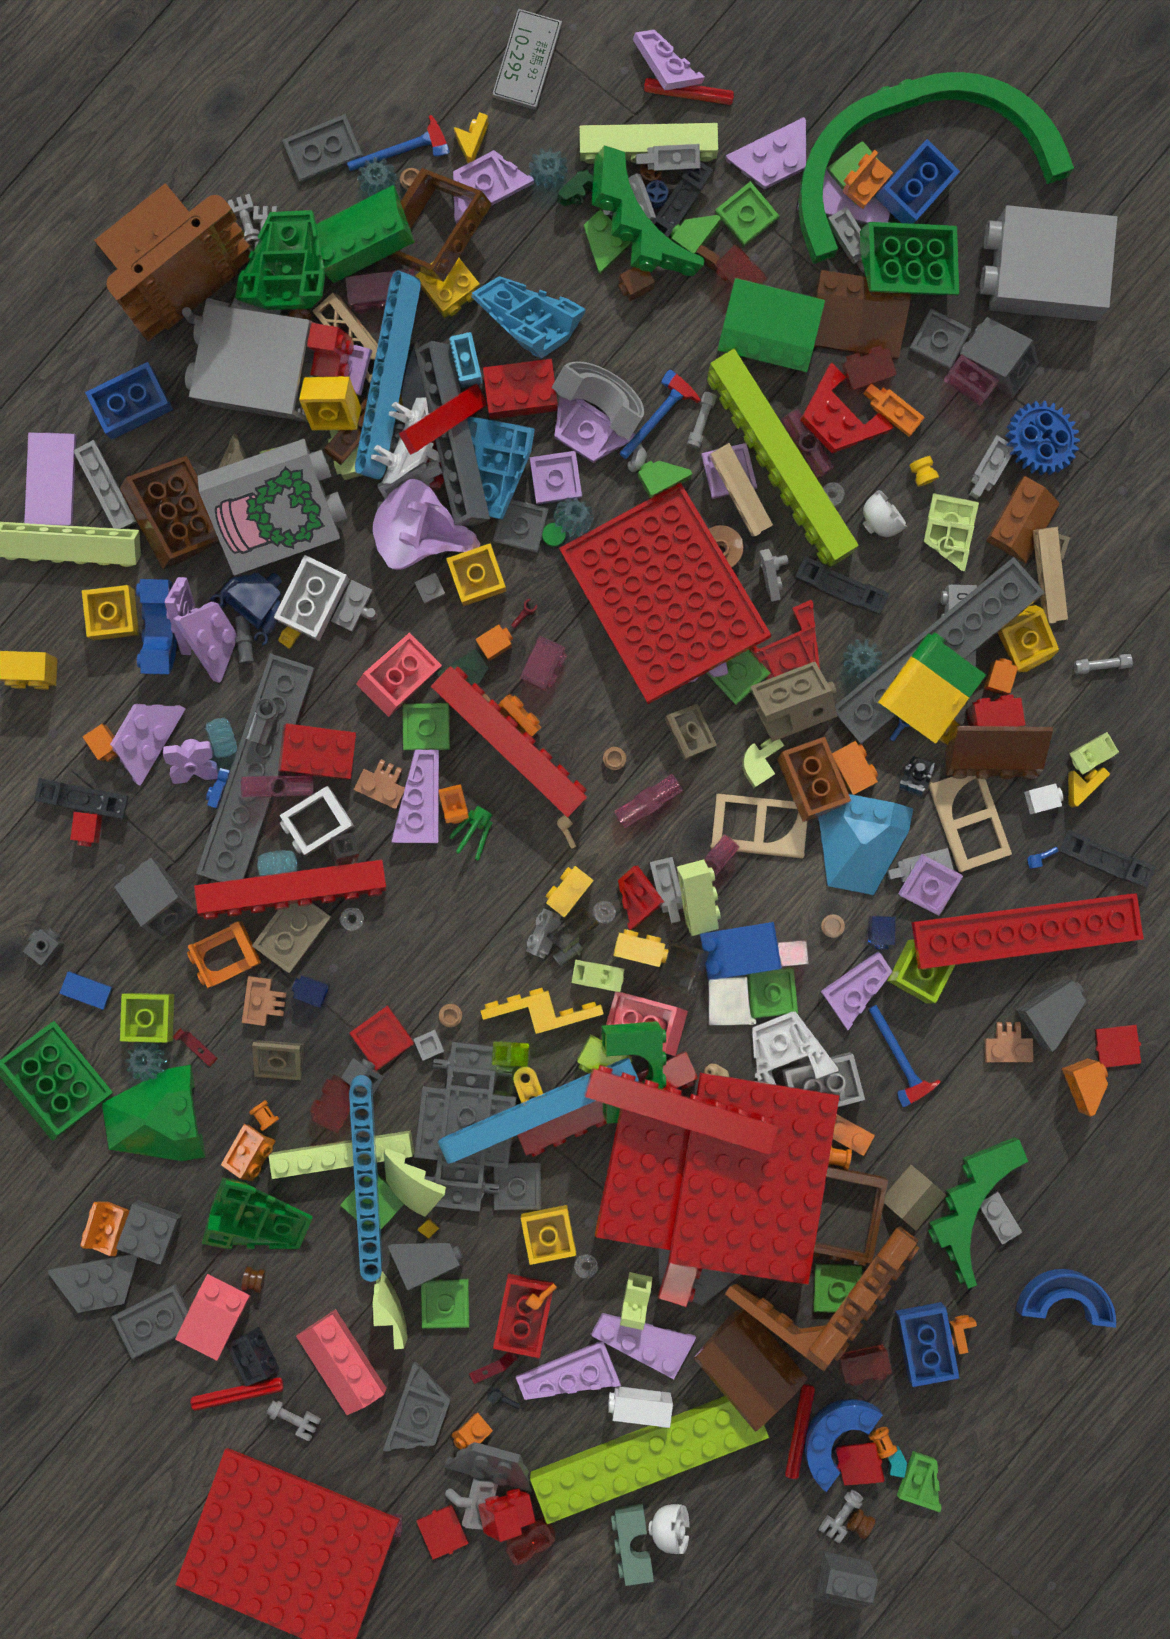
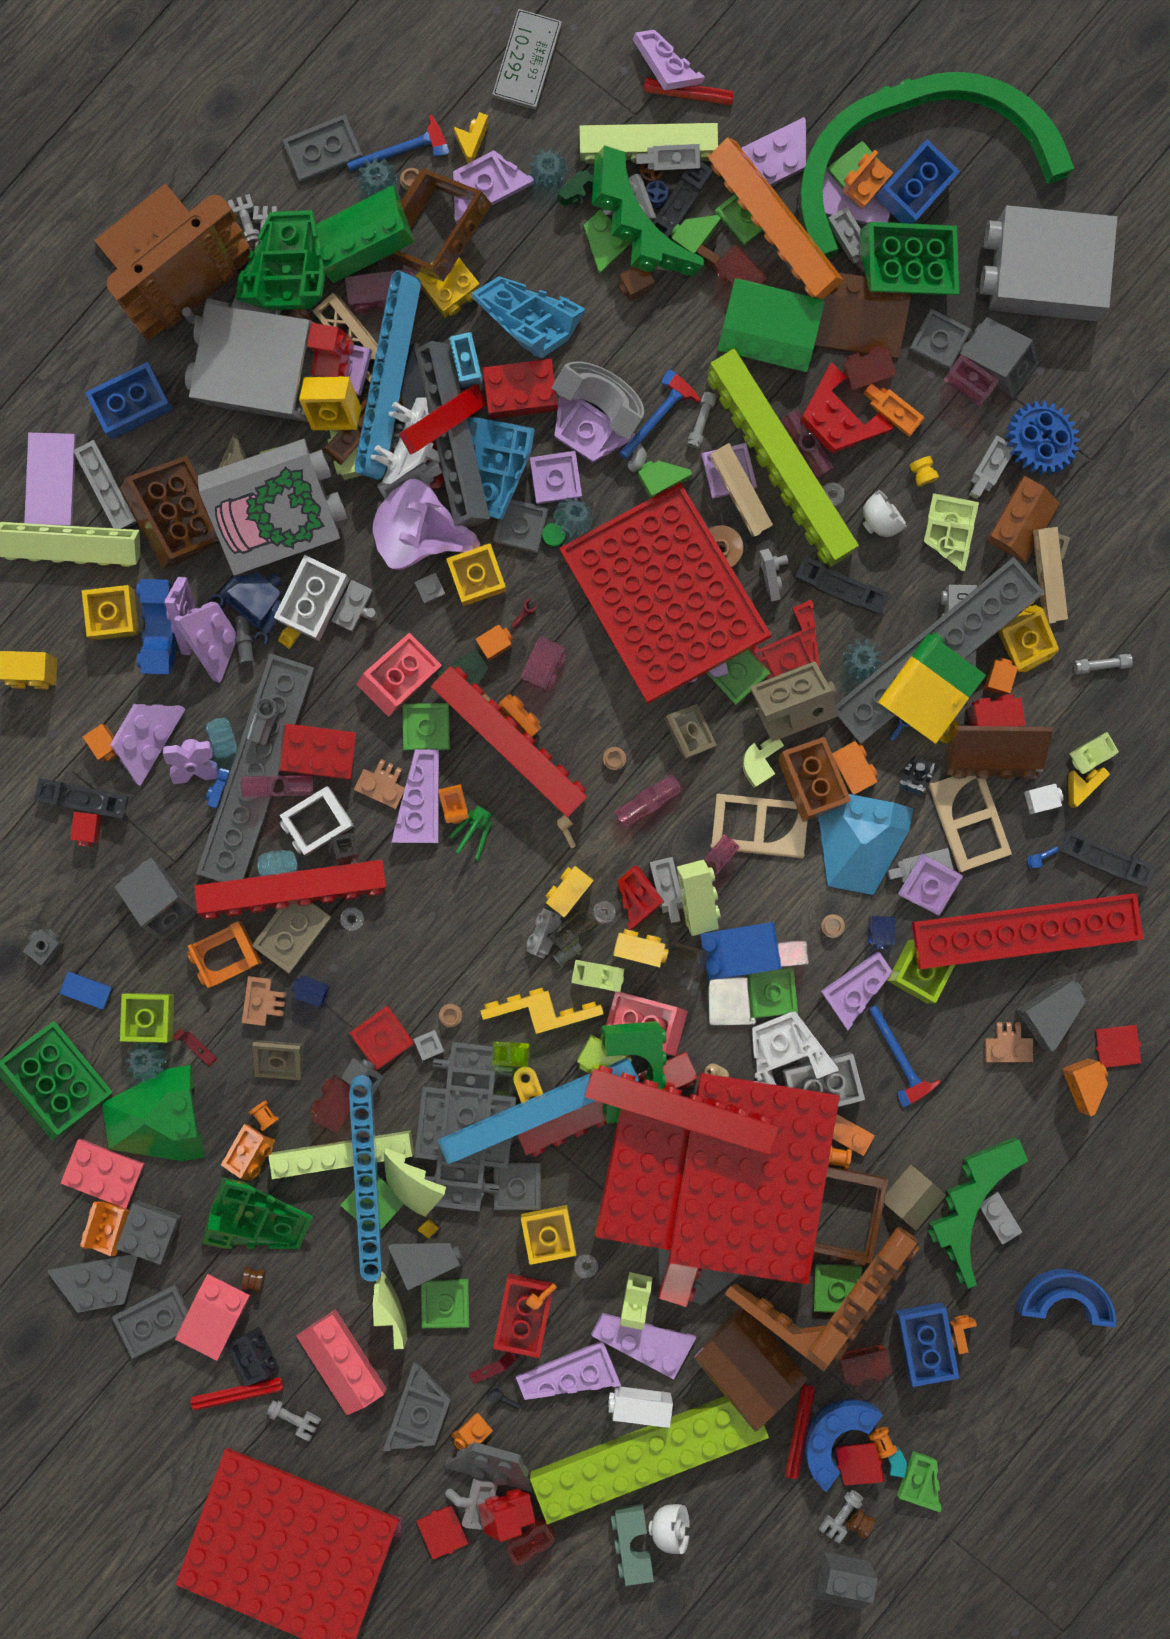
none -> coral plate [61,1139,145,1209]
none -> orange brick [708,137,844,299]

